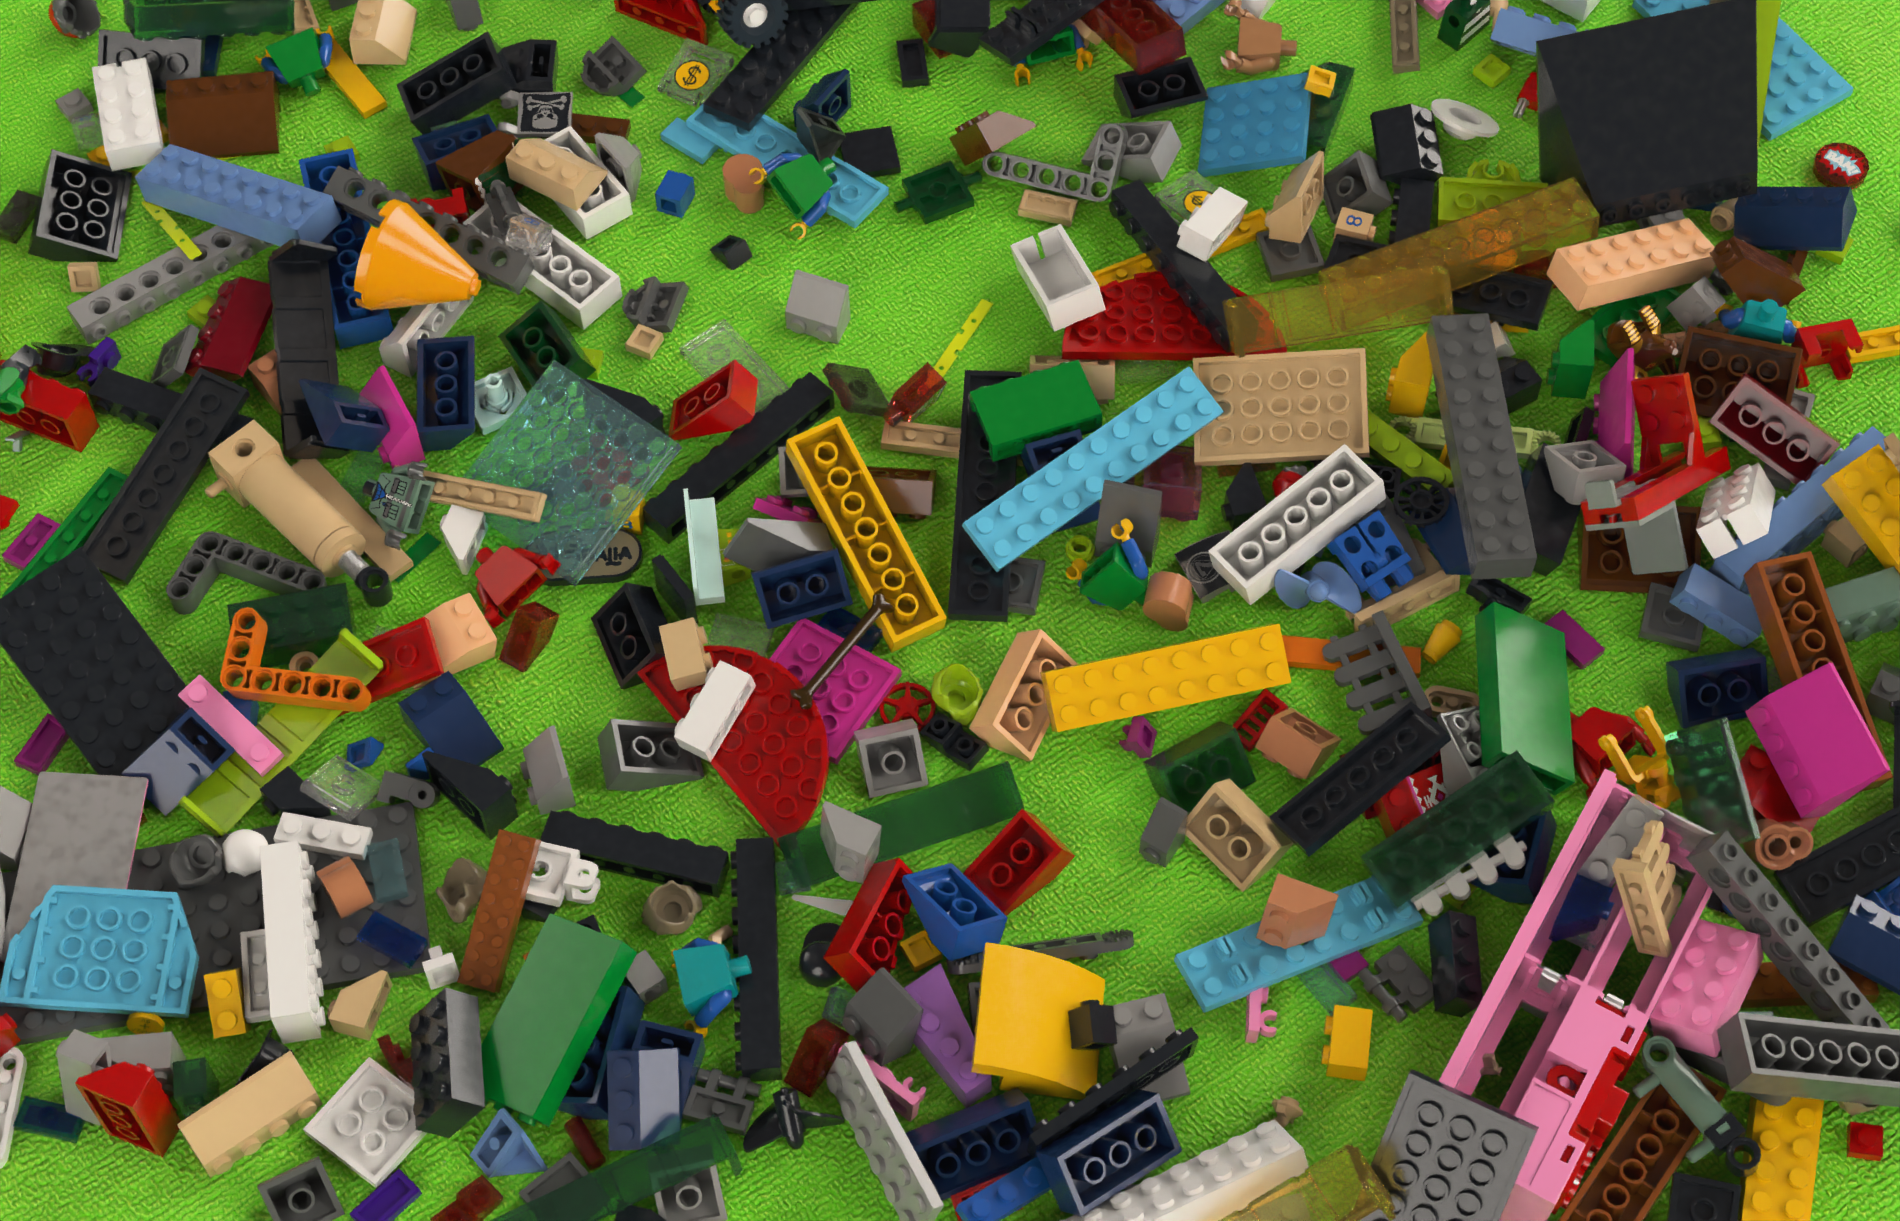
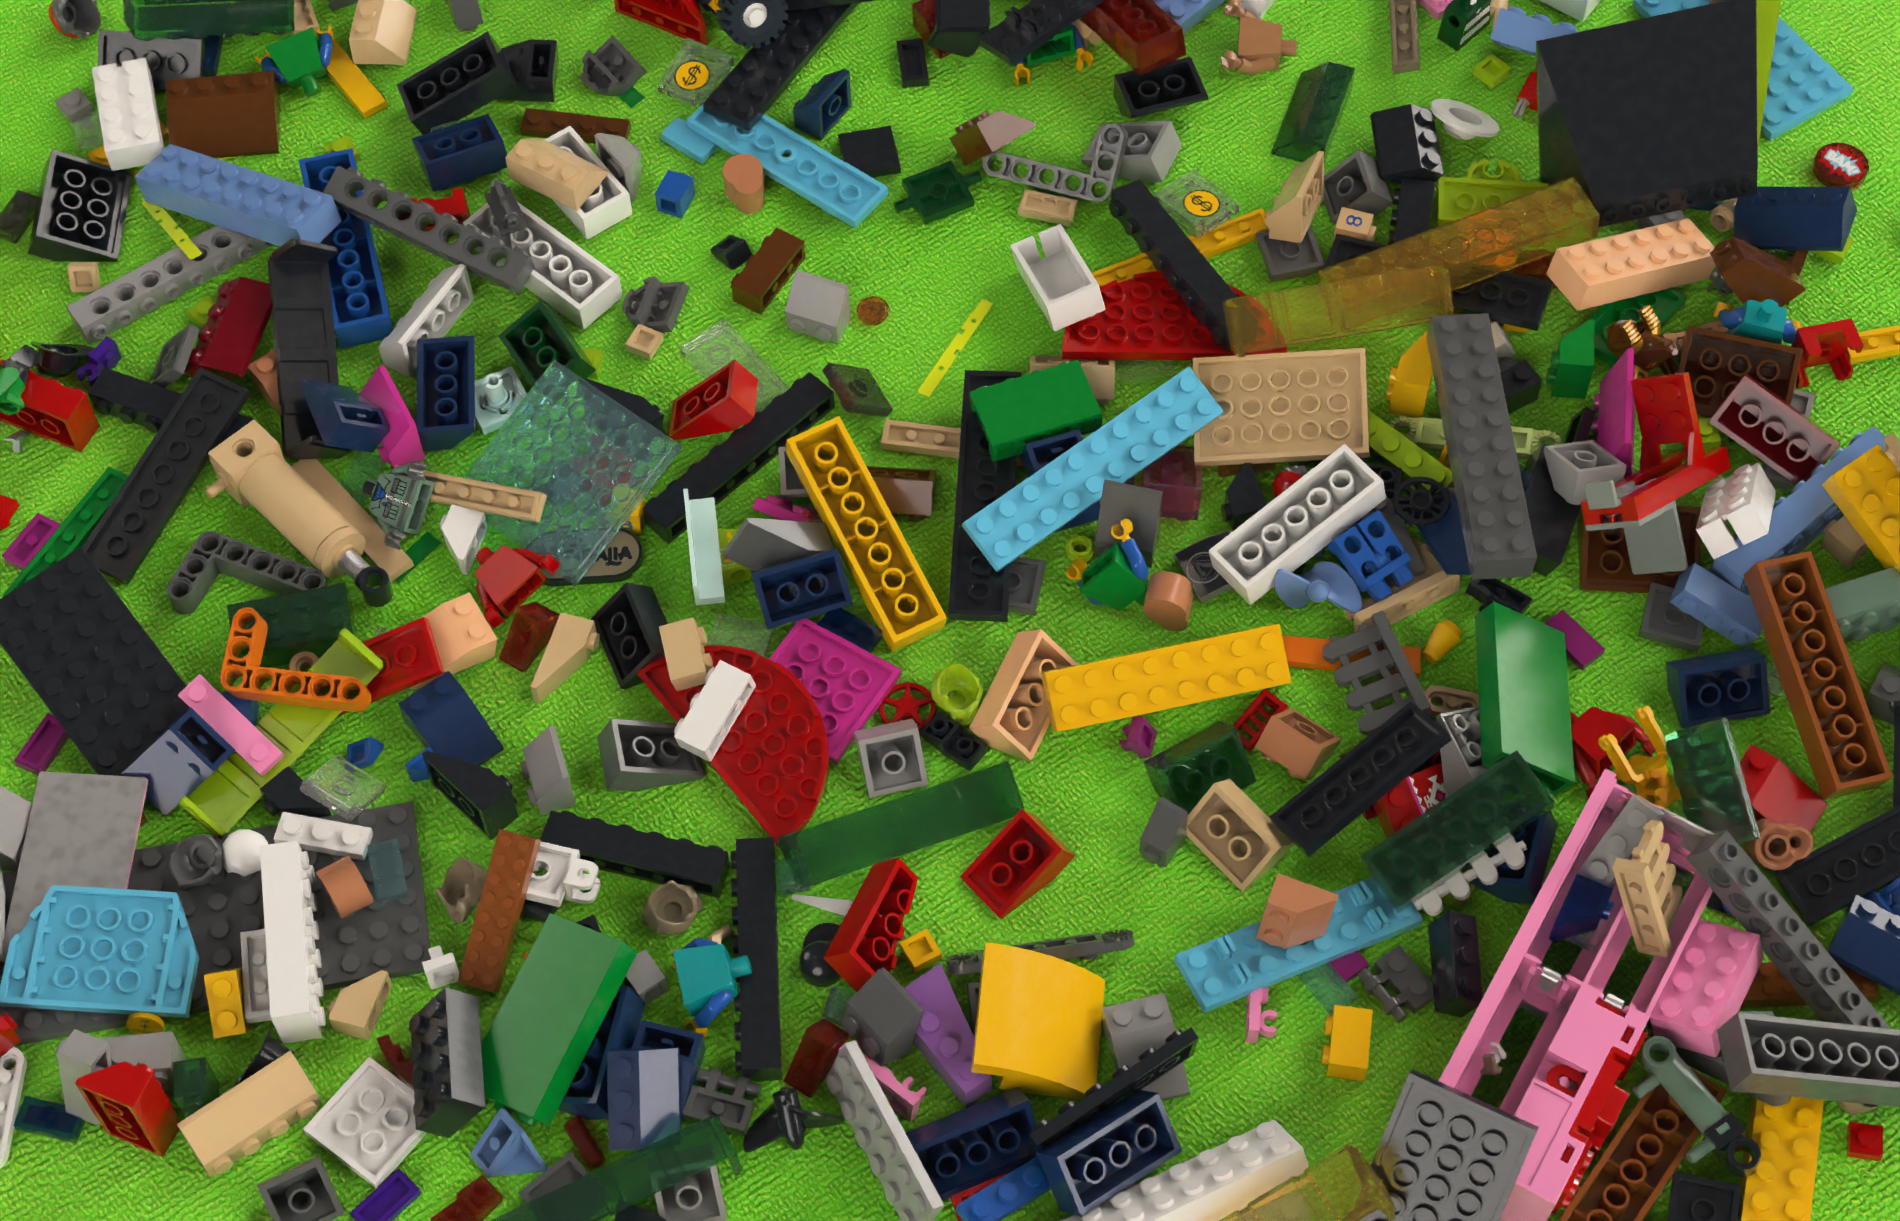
light orange cone [354,199,481,310] -> none
clear blue plate [357,911,428,969] -> none
dark grey leg [376,770,441,808] -> none
reddish brown slope [435,130,524,212] -> none
flag [497,90,573,138] -> none
clear brick [505,213,553,256] -> none
black tile [652,554,698,625] -> none
green torso [749,153,836,239] -> none
dark brown piece [790,593,894,710] -> none
pearl dark grey slope [796,106,846,162] -> none
light grey slope [820,801,882,884] -> none
clear red torso [883,362,947,427] -> none
blue slope [902,863,1008,961] -> none
black brick [1068,1000,1117,1051] -> none
white brick [1177,187,1248,262] -> none
dark azure plate [1198,72,1312,177] -> none
tan plate [1268,1096,1303,1128] -> none
yellow plate [1304,65,1337,97] -> none
light grey head [1666,276,1726,330] -> none
dark pink slope [1745,663,1891,818] -> none
none -> tan slope [530,613,600,703]
none -> reddish brown brick [731,228,806,315]
none -> clear orange piece [857,296,889,325]
none -> white piece [1489,1042,1506,1063]

